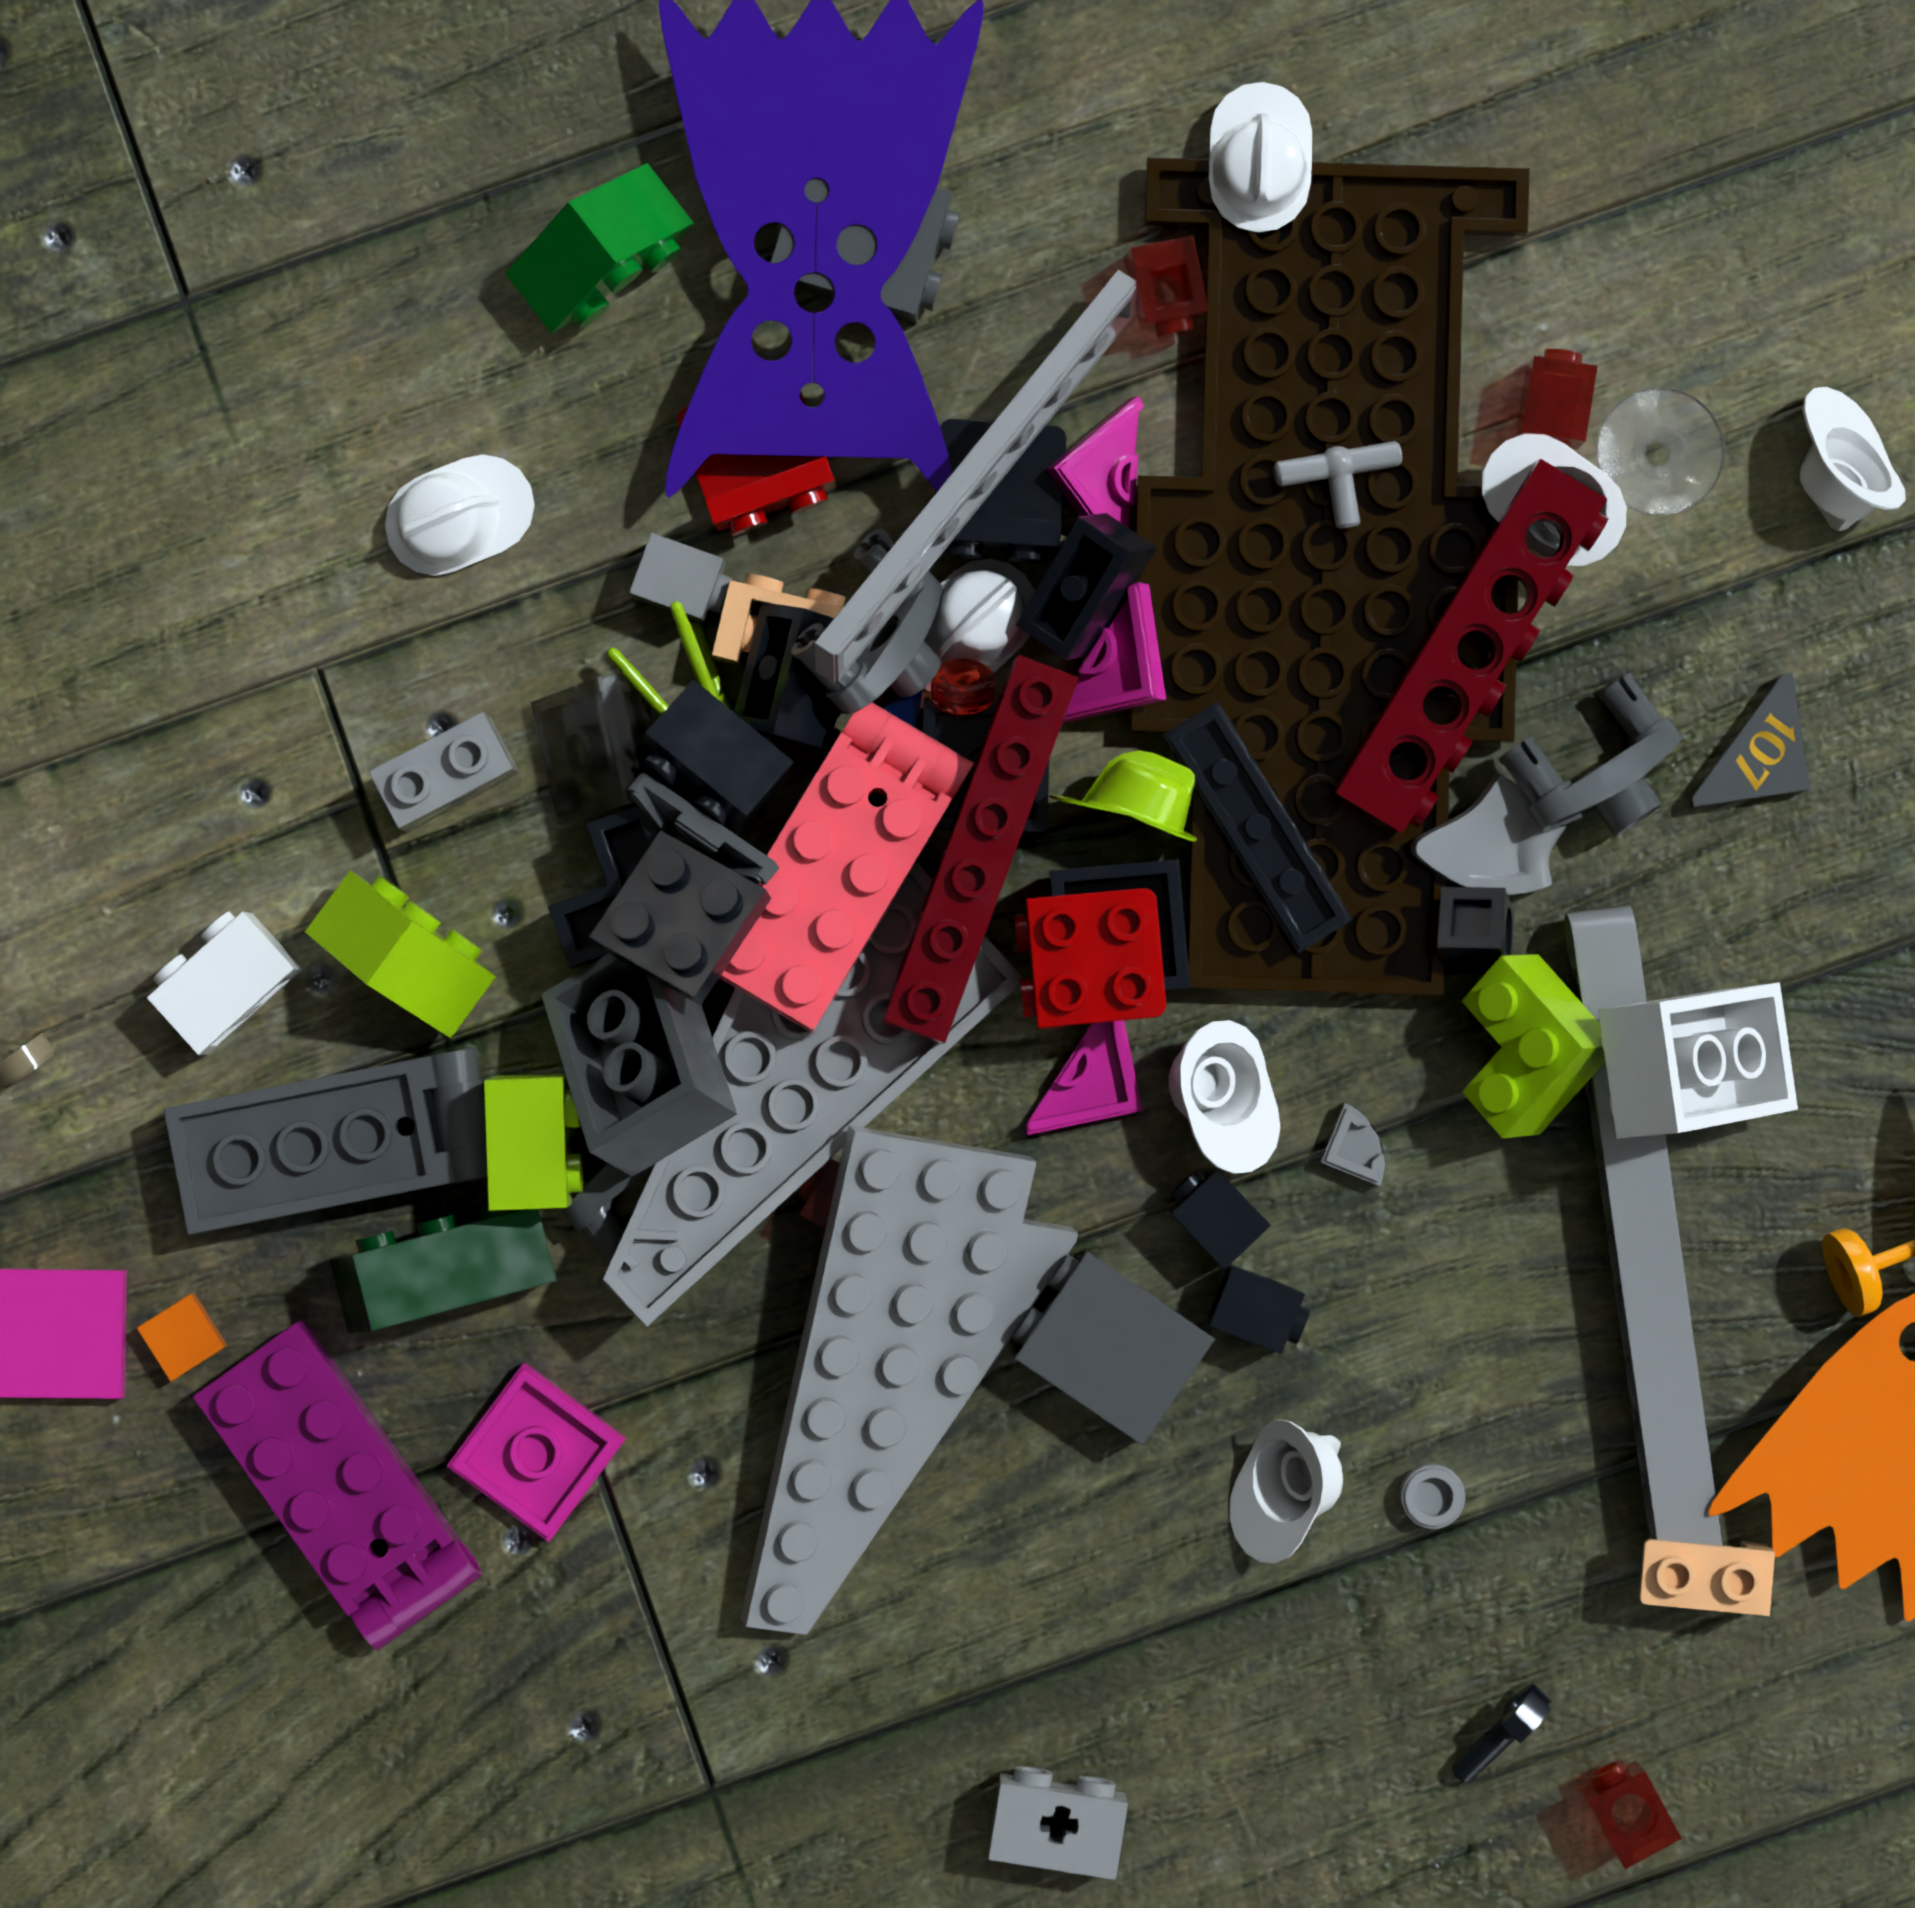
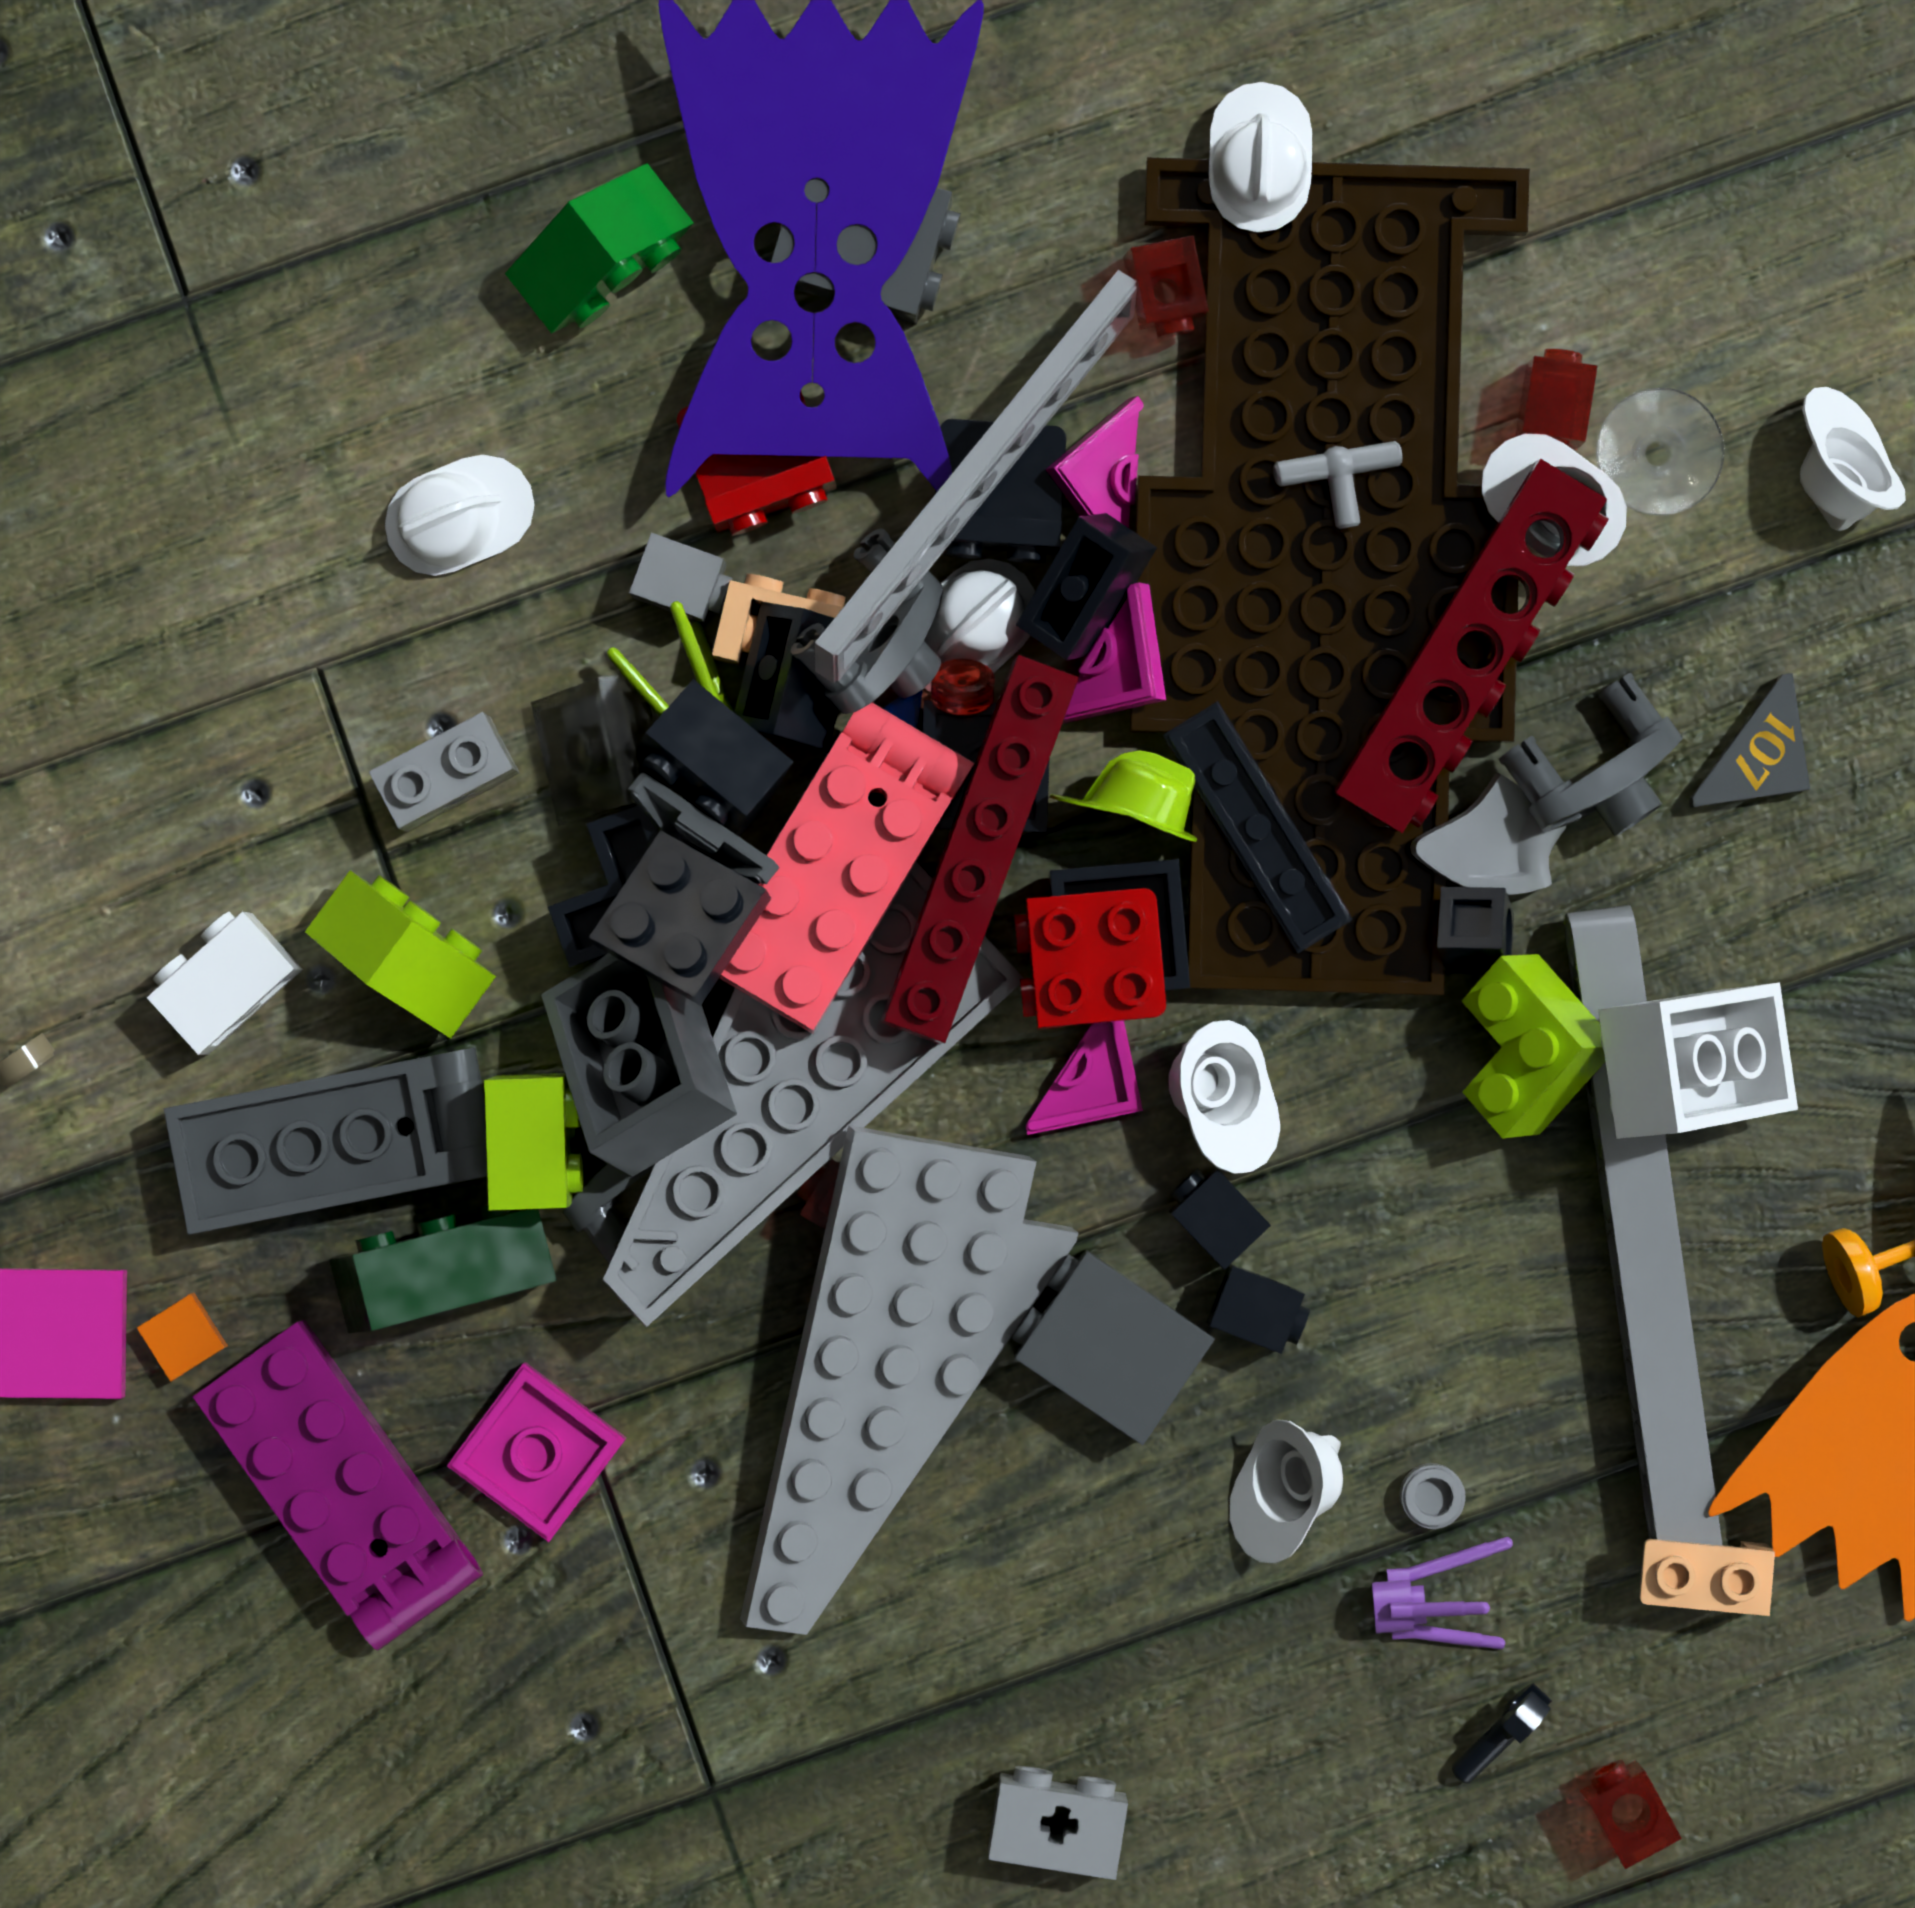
light grey tile [1319,1103,1385,1186] -> none
none -> medium lavender plant [1372,1537,1513,1650]

